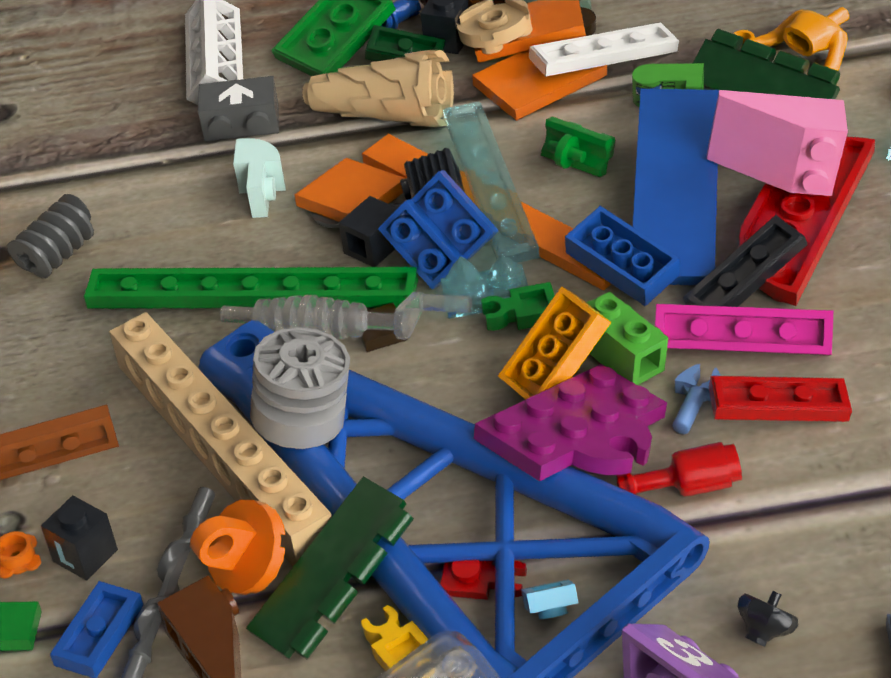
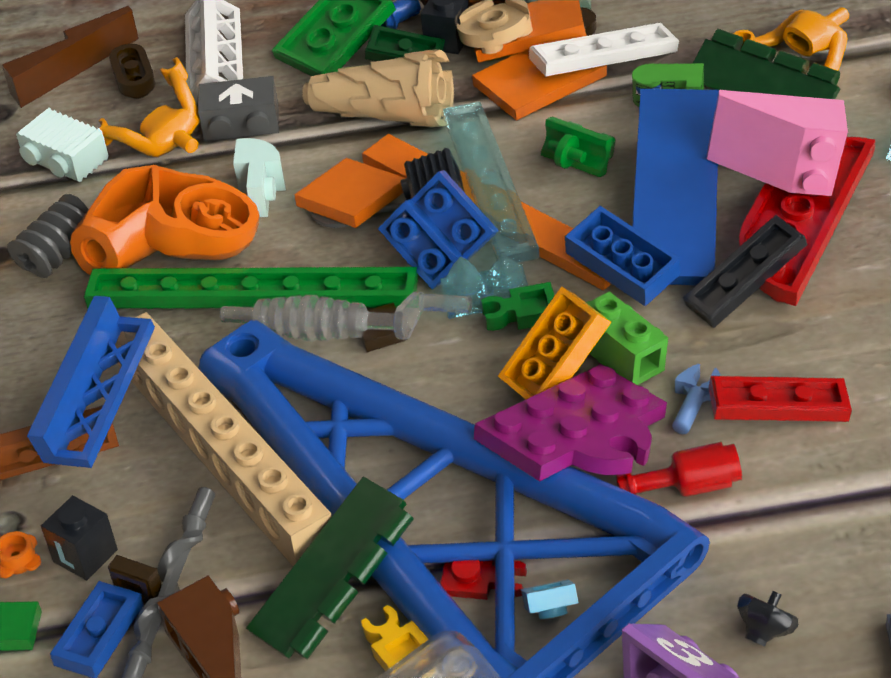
orange tile [190,499,285,595] -> none
light grey wheel [250,327,350,449] -> none
black brick [339,196,397,267] -> none
dark pink plate [655,304,834,355] -> none
none -> reddish brown slope [2,6,139,108]
none -> light aqua brick [16,108,109,182]
none -> blue fence [27,296,155,468]
none -> orange piece [70,165,259,275]
none -> light orange piece [99,57,200,157]
none -> dark brown tile [108,555,162,607]
none -> dark brown plate [109,44,156,99]

